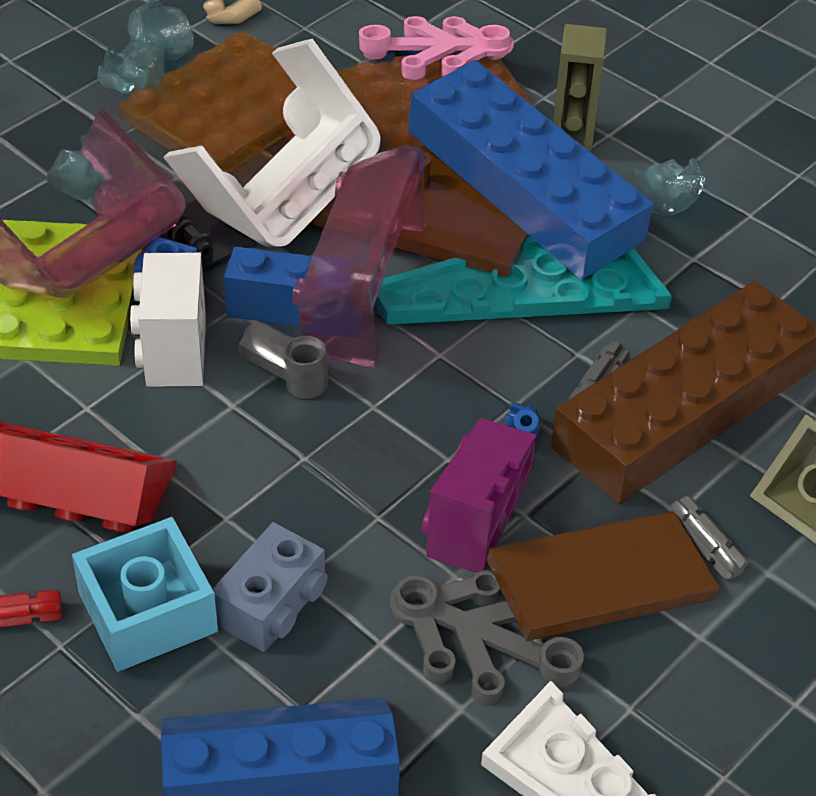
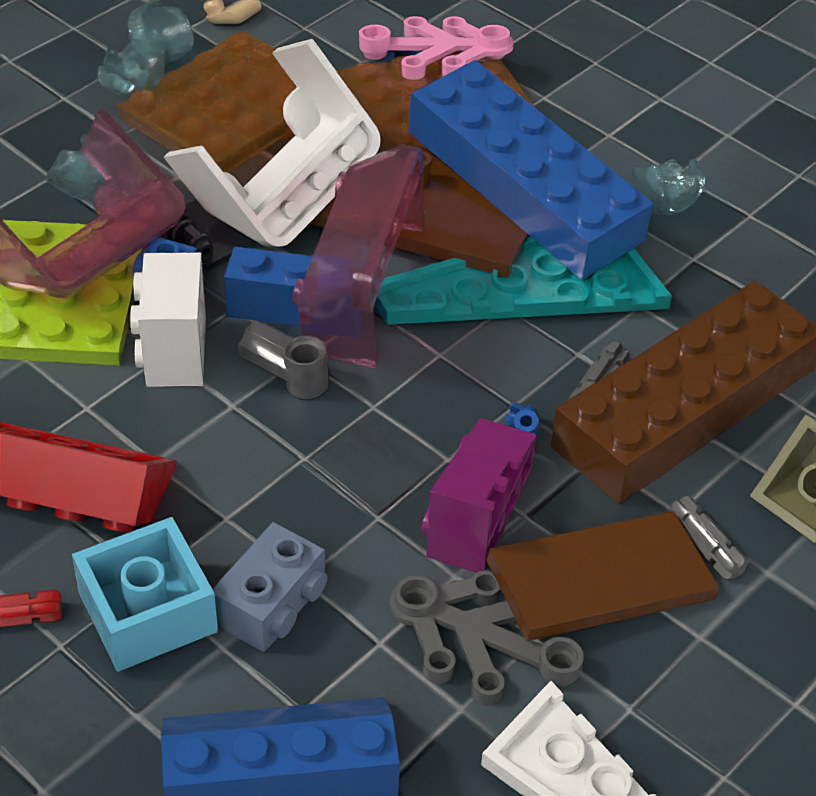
olive brick [553,24,607,152] -> none

